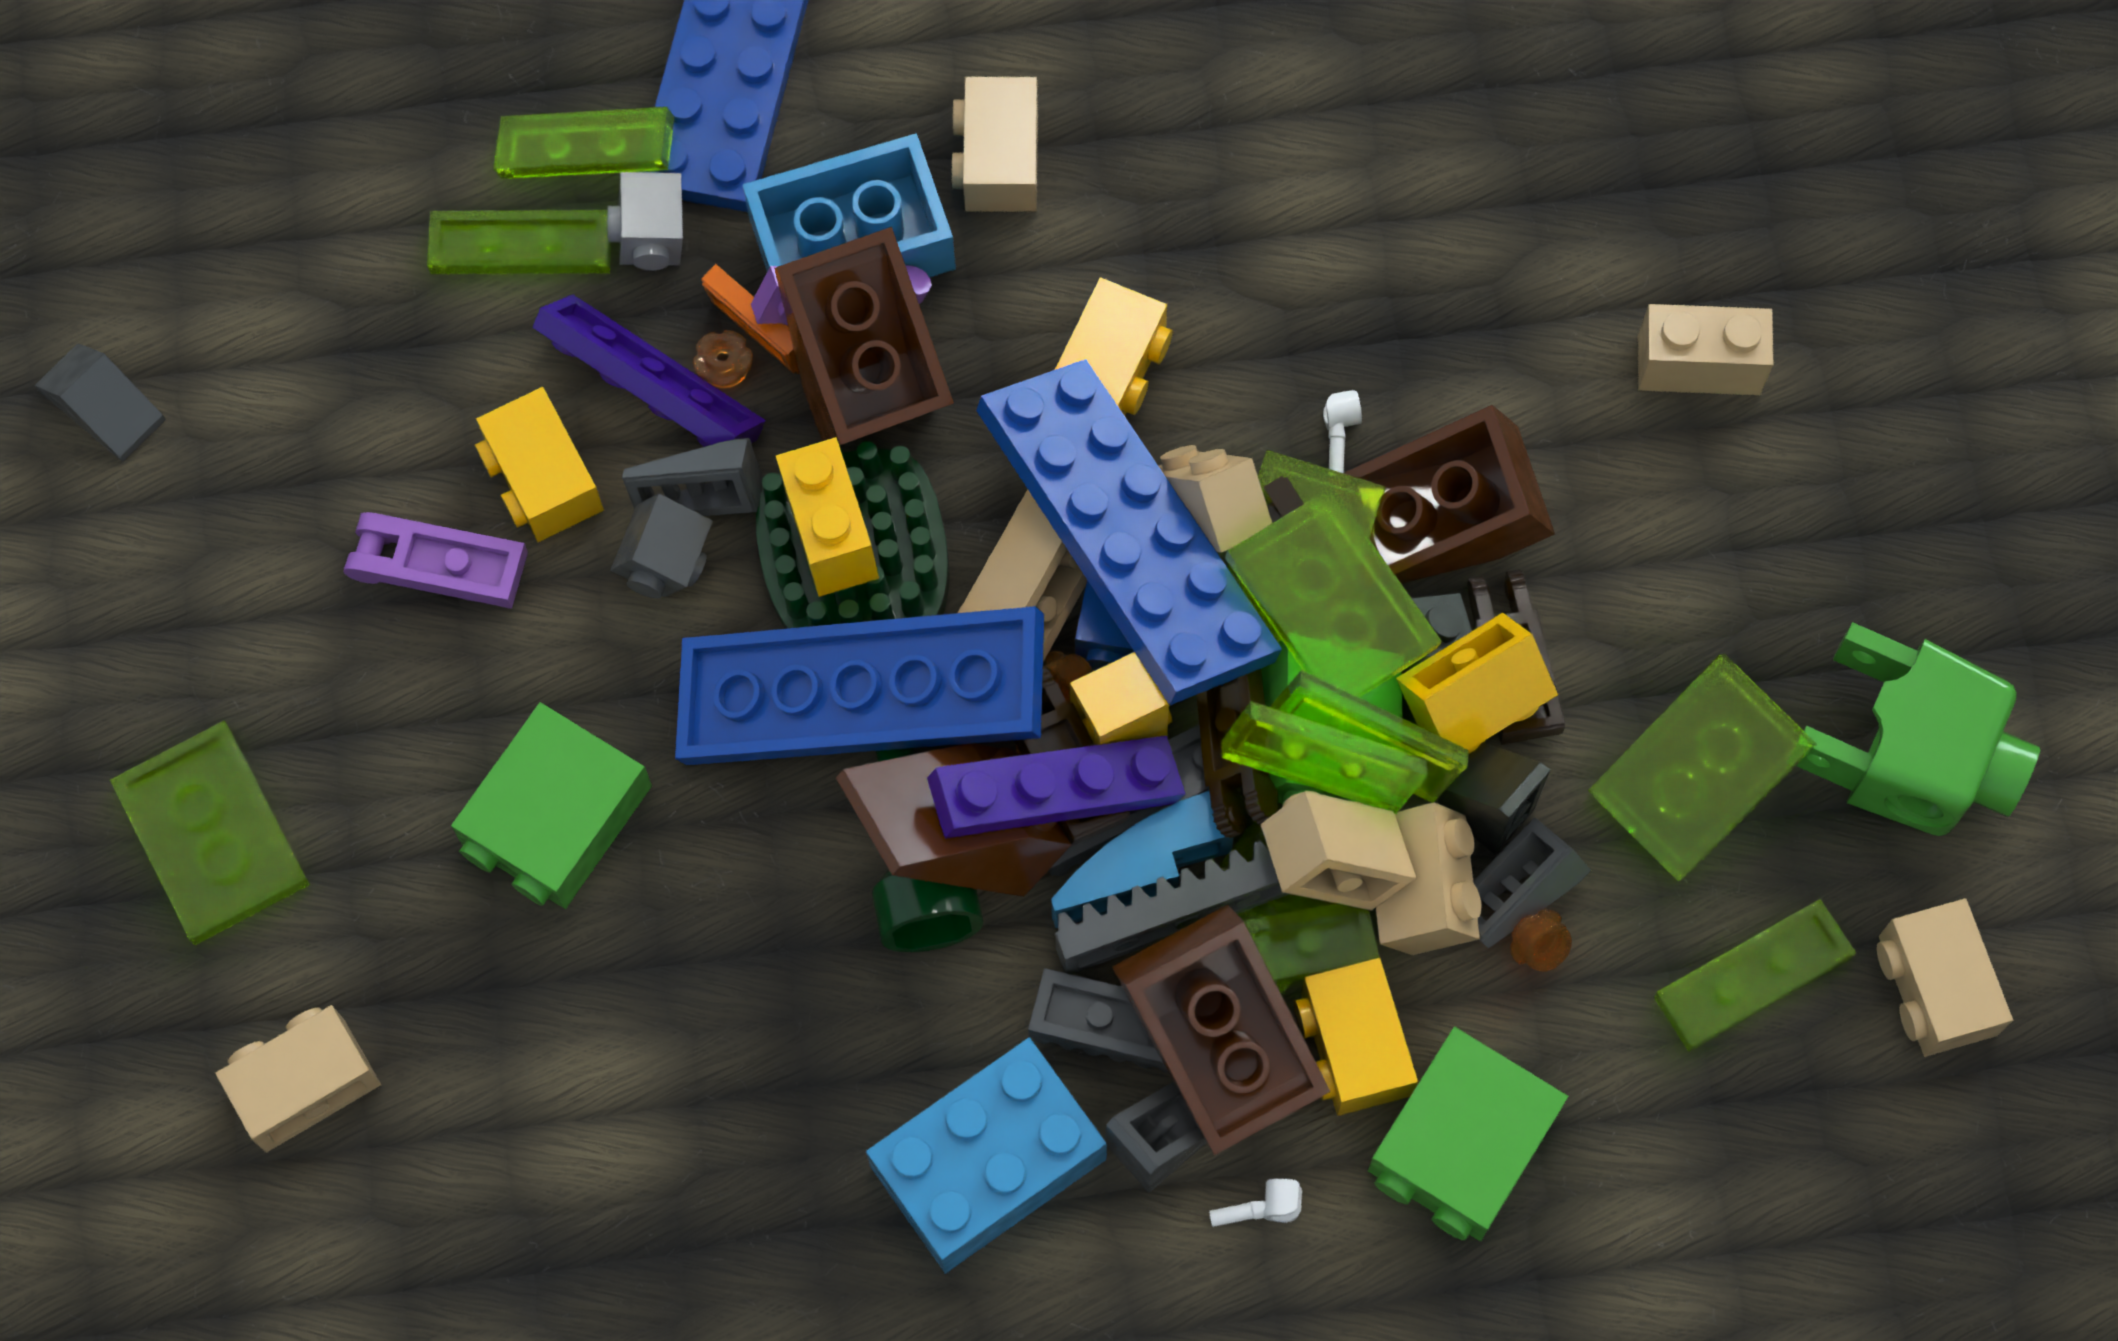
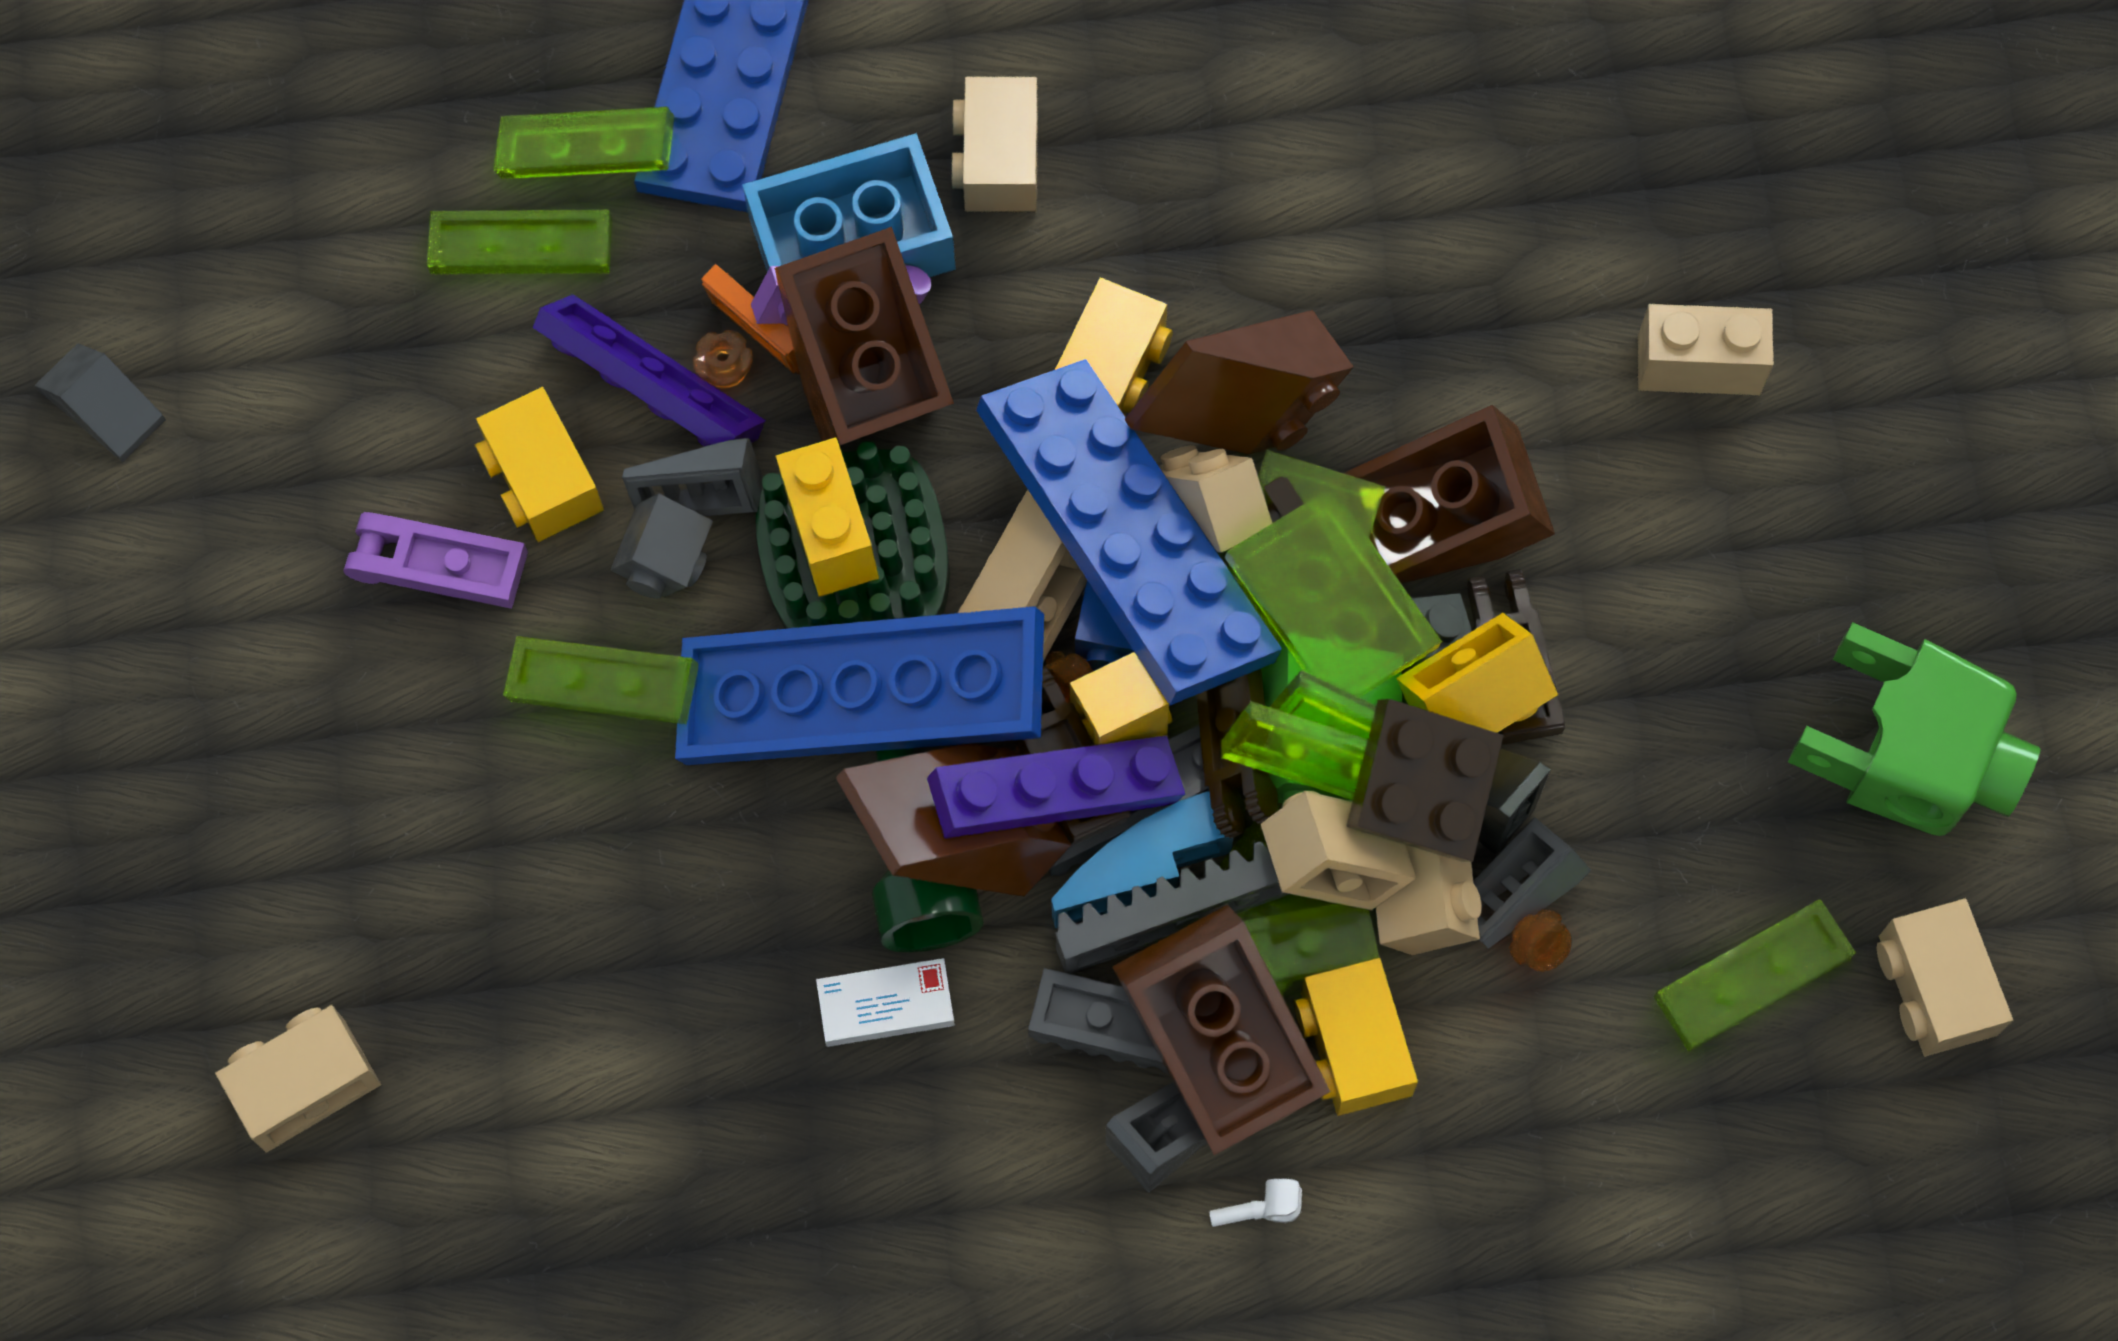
clear neon green tile [110,720,310,945] -> none
bright green brick [451,702,652,909] -> none
light grey brick [607,172,683,271] -> none
dark azure brick [866,1037,1107,1274] -> none
white hand [1323,390,1362,478] -> none
bright green brick [1368,1026,1569,1242] -> none
clear neon green tile [1588,654,1817,882] -> none
none -> clear neon green tile [503,636,699,724]
none -> white tile [816,958,955,1047]
none -> reddish brown slope [1124,310,1354,454]
none -> dark brown plate [1346,699,1504,862]

